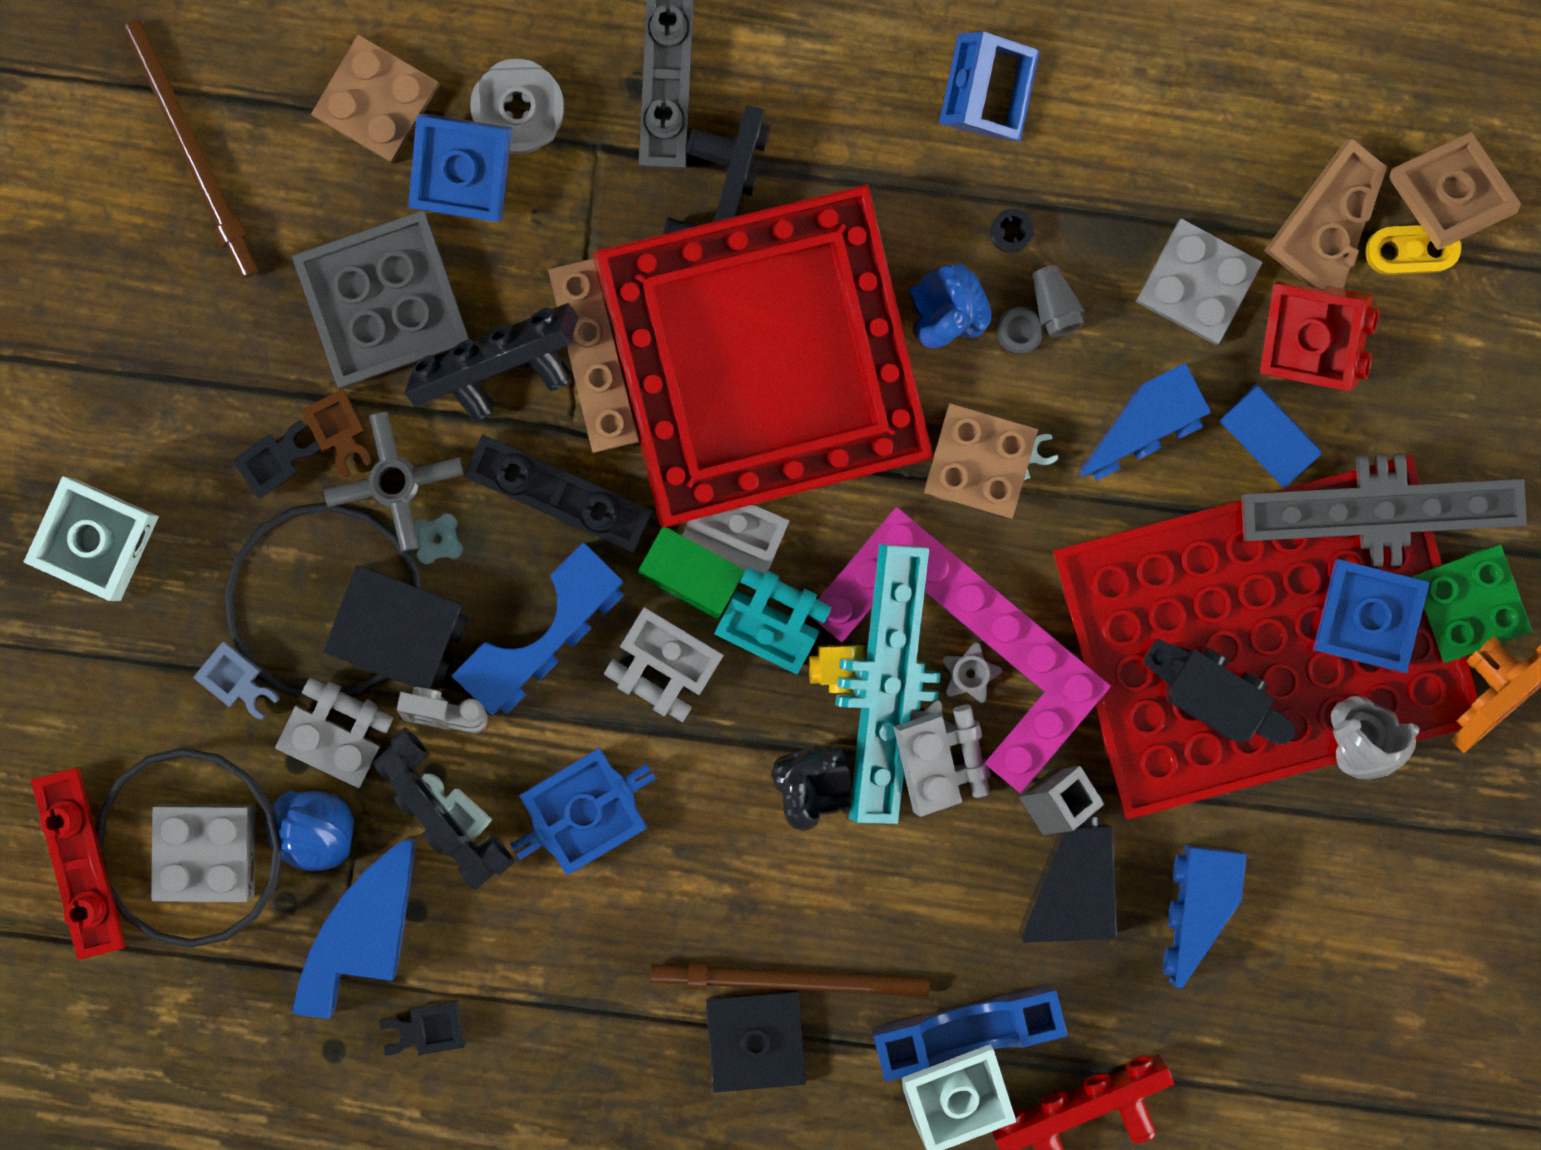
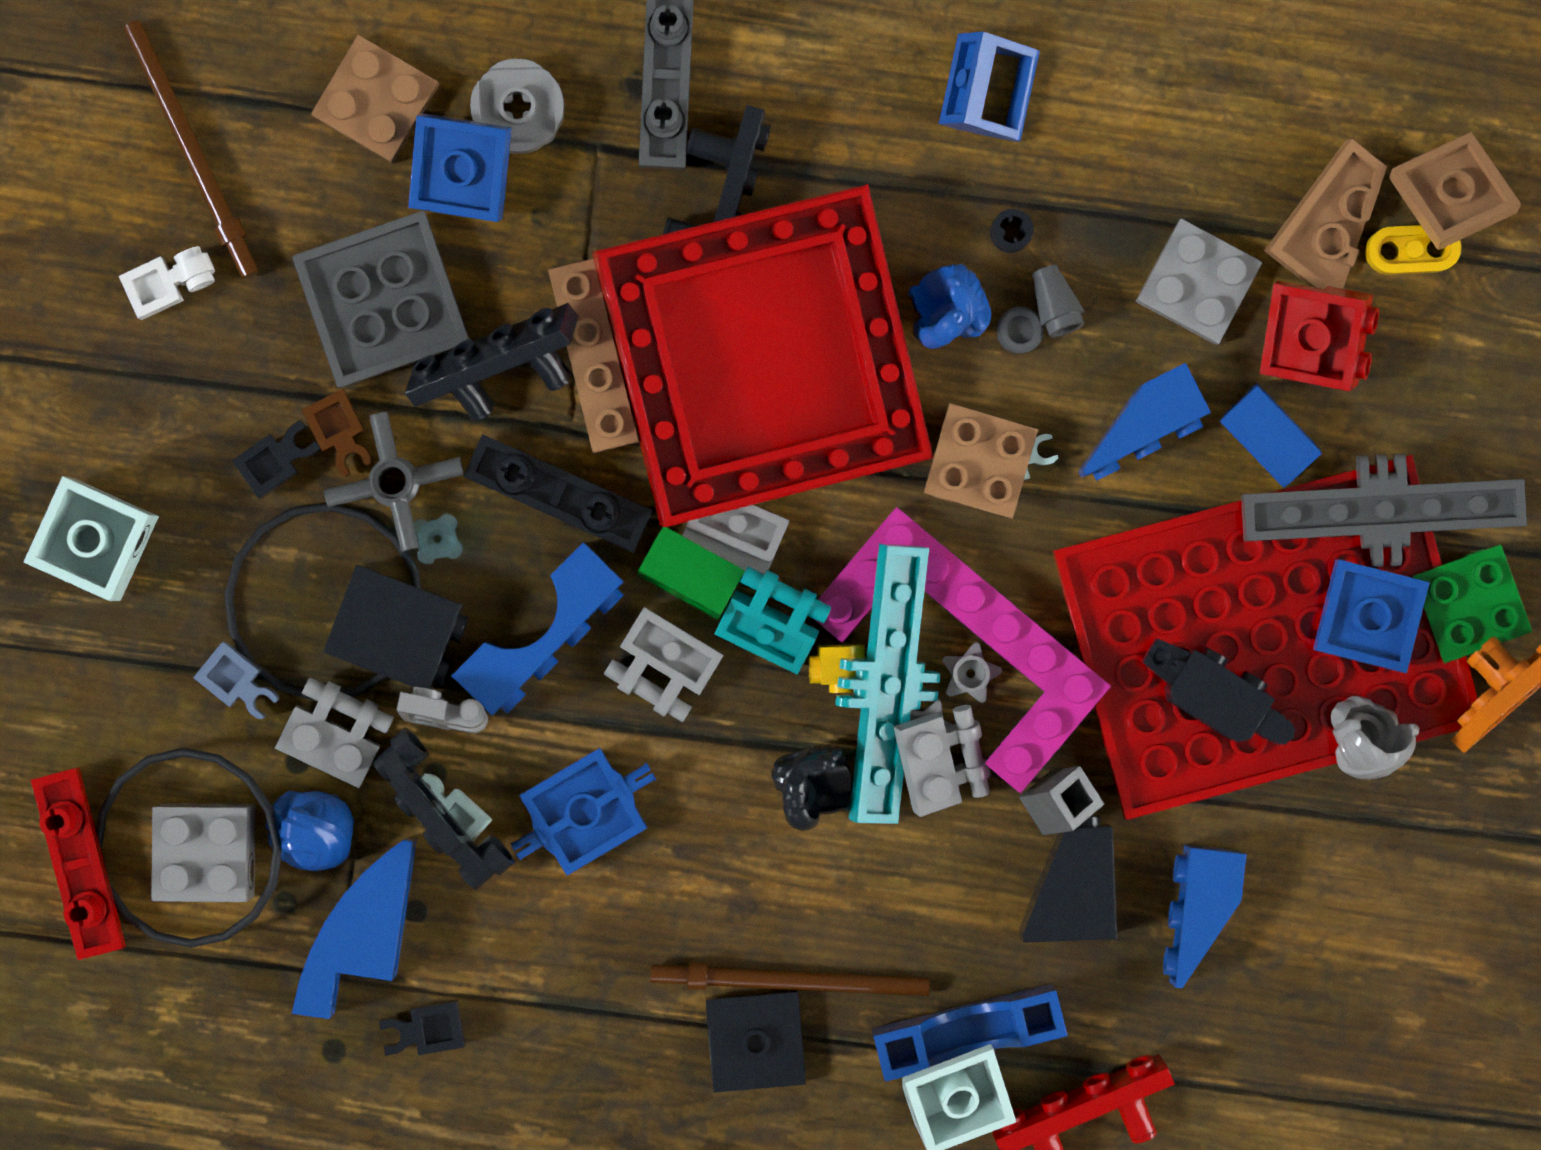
none -> white plate [119,246,215,320]

